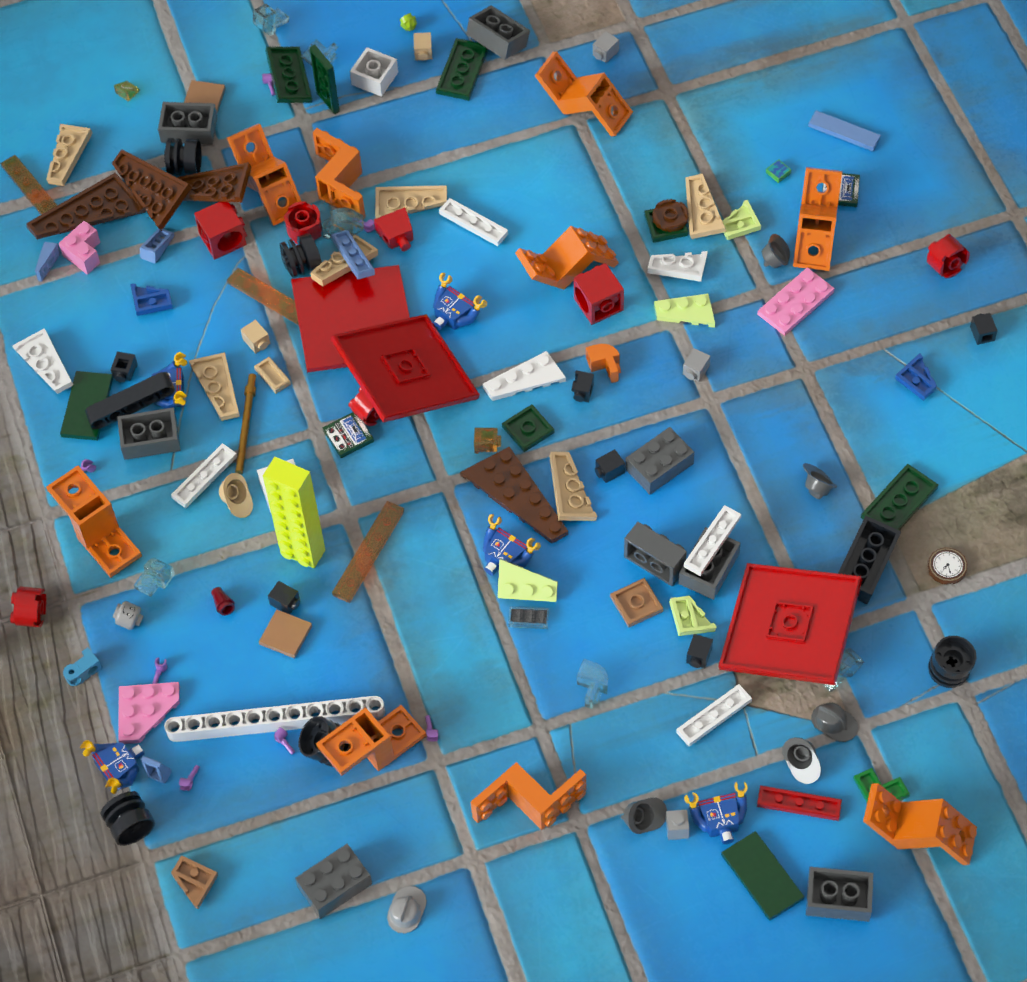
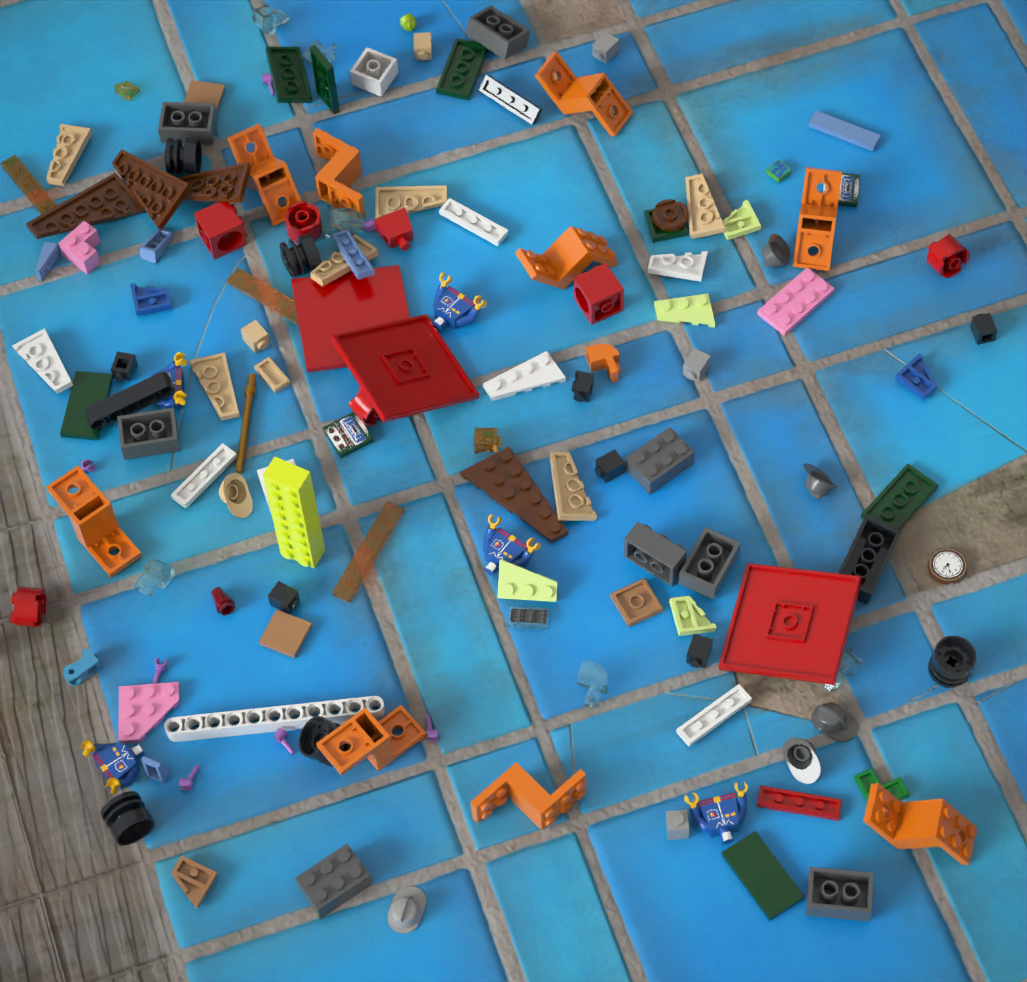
light grey head [113,601,143,630] -> none
dark green tile [502,404,555,452] -> none
dark grey piece [621,798,667,834] -> none
white plate [684,505,741,576] -> none
none -> plate [479,75,543,125]

